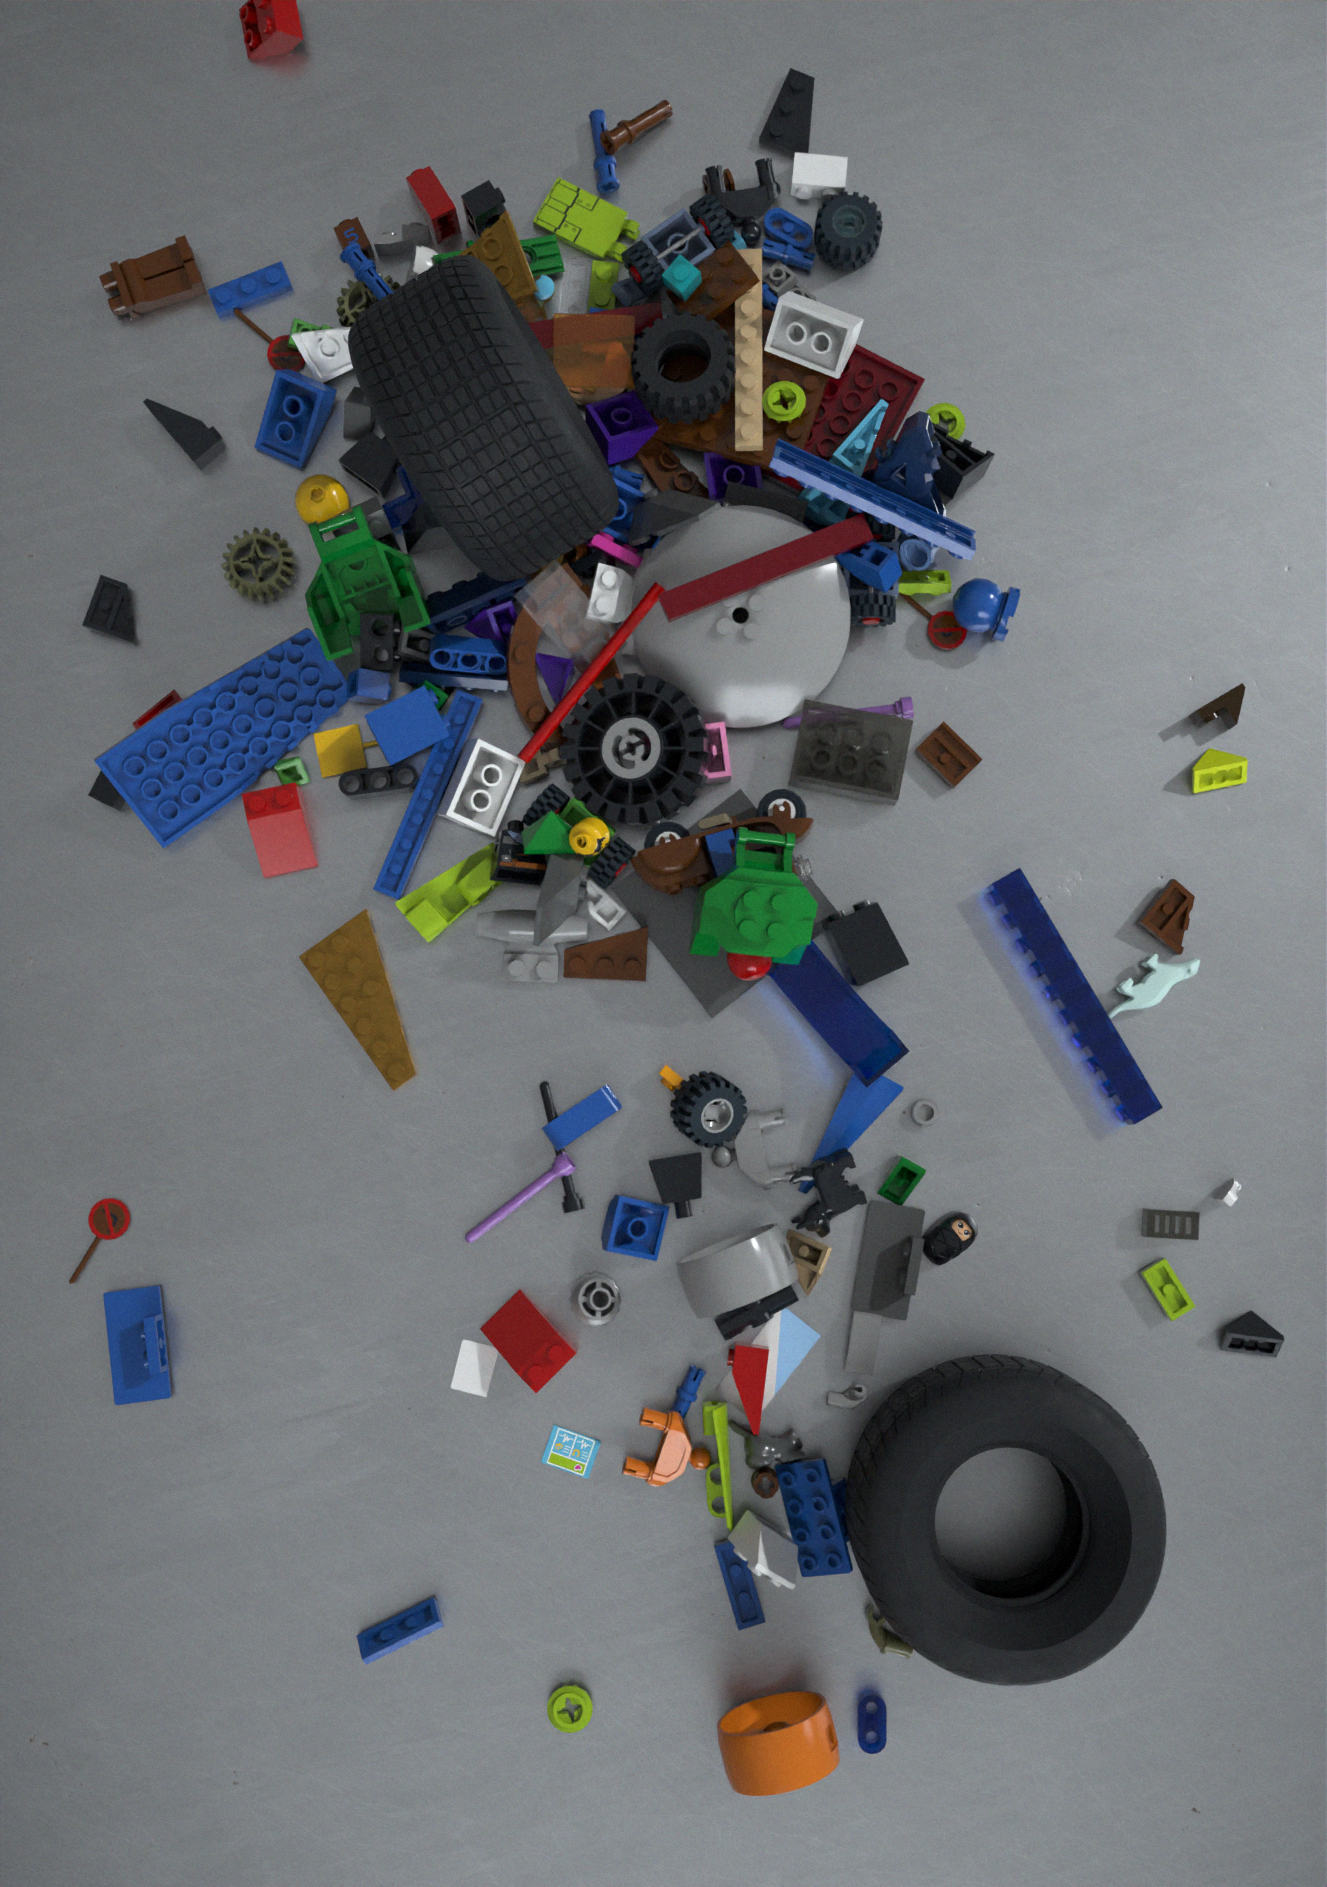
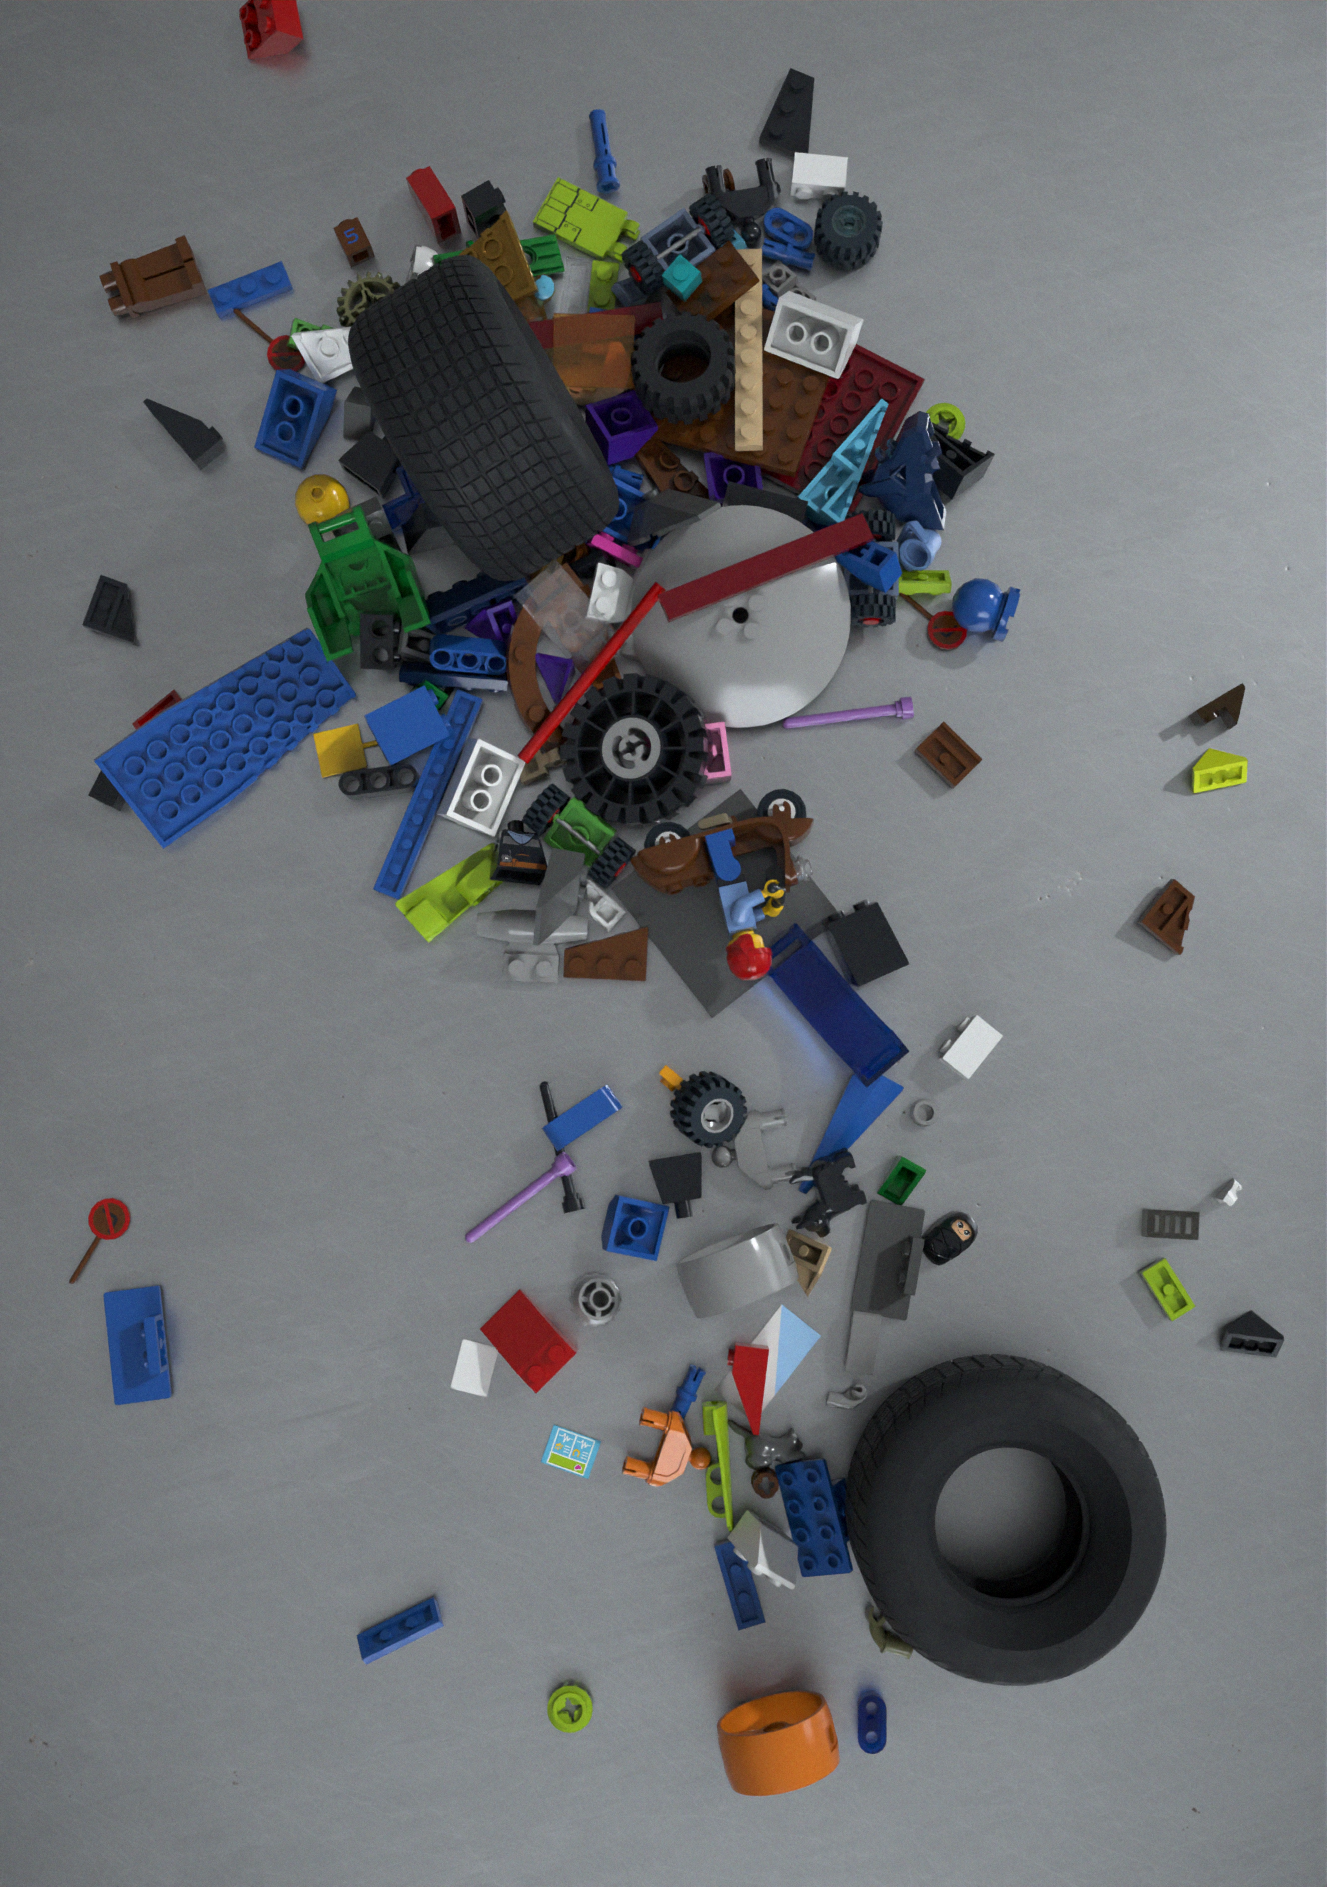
olive gear [222,527,296,601] -> none
red slope [242,782,318,878] -> none
bright green slope [274,756,310,786] -> none
pearl gold wing [299,909,417,1091] -> none
blue pin [339,242,393,300] -> none
blue brick [347,668,392,705] -> none
light grey slope [374,222,431,256] -> none
green slope [521,810,577,854] -> none
yellow head [569,817,610,857] -> none
reddish brown pin [600,100,673,155] -> none
green piece [689,827,818,965] -> none
black piece [714,1285,799,1341] -> none
lime gear [762,381,806,423] -> none
blue plate [769,438,976,561] -> none
clear smoke slope [788,699,913,806] -> none
clear blue brick [987,868,1163,1125] -> none
light aqua animal [1105,953,1200,1020] -> none
none -> white brick [939,1015,1003,1080]

